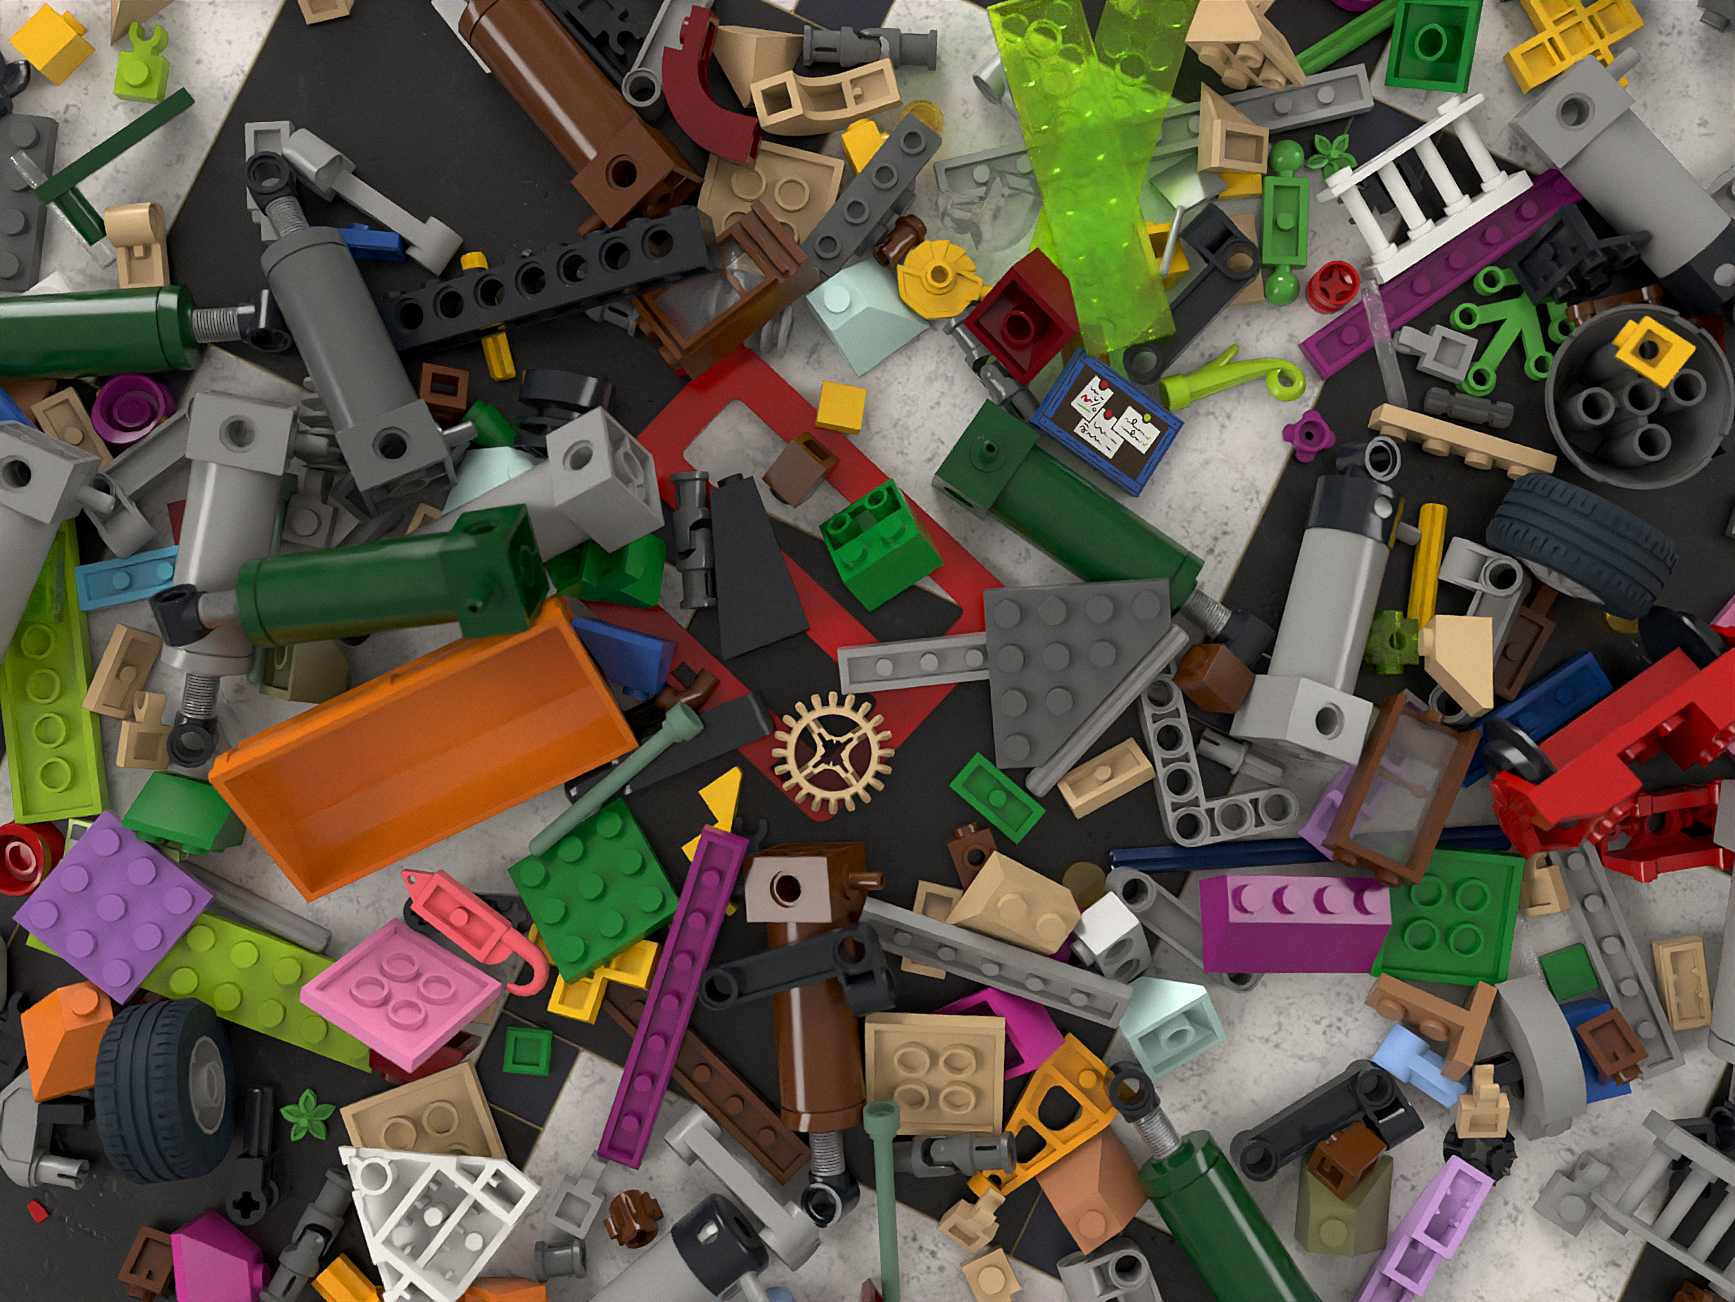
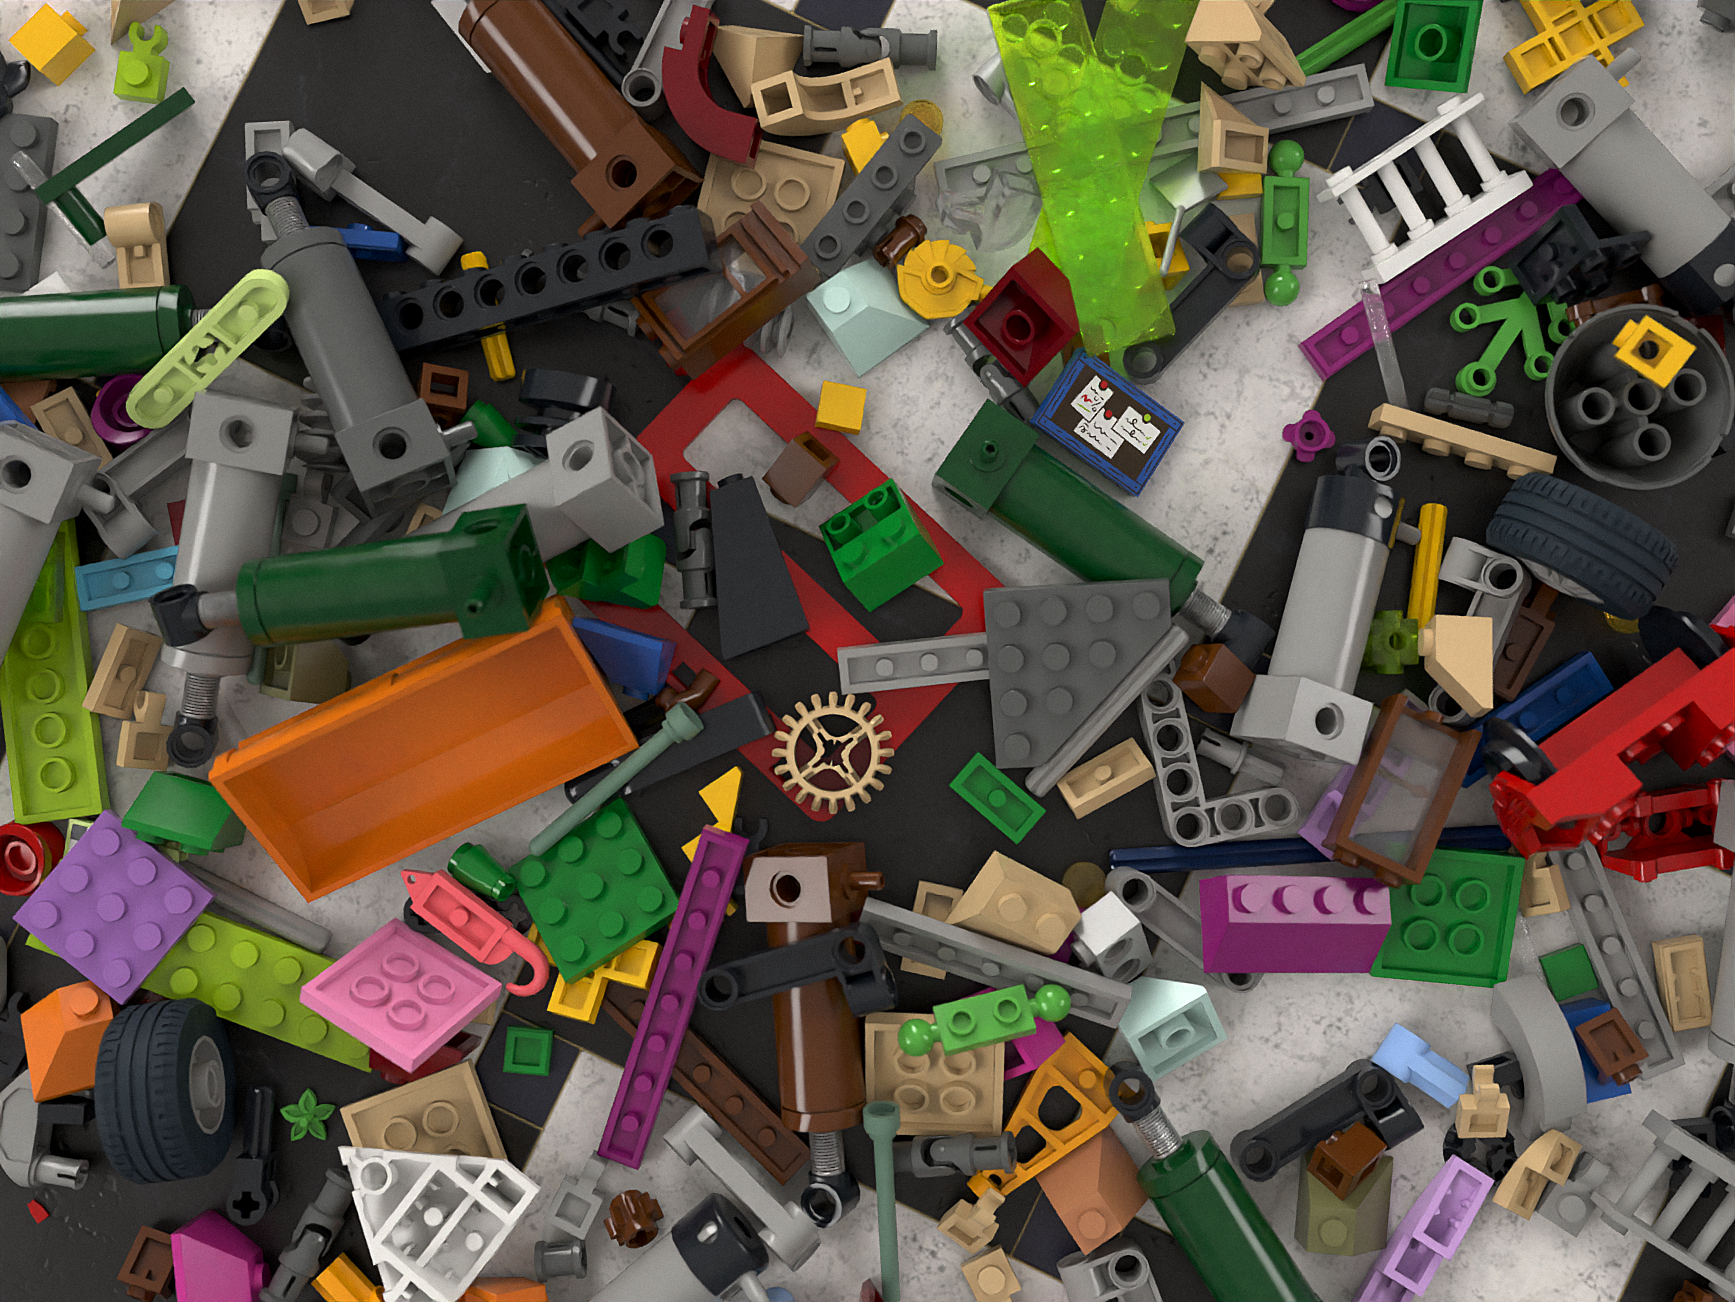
reddish brown brick [945,822,998,893] -> none
lime plant [1158,344,1306,412] -> none
bright green plant [1303,134,1358,182] -> none
red wheel [1305,261,1360,315] -> none
medium nougat bracket [1365,972,1497,1082] -> none
light grey plate [1389,324,1478,384] -> none
none -> yellowish green piece [126,269,290,429]
none -> green cone [447,842,517,903]
none -> bright green plate [897,984,1071,1057]
none -> tan slope [1492,1129,1582,1220]

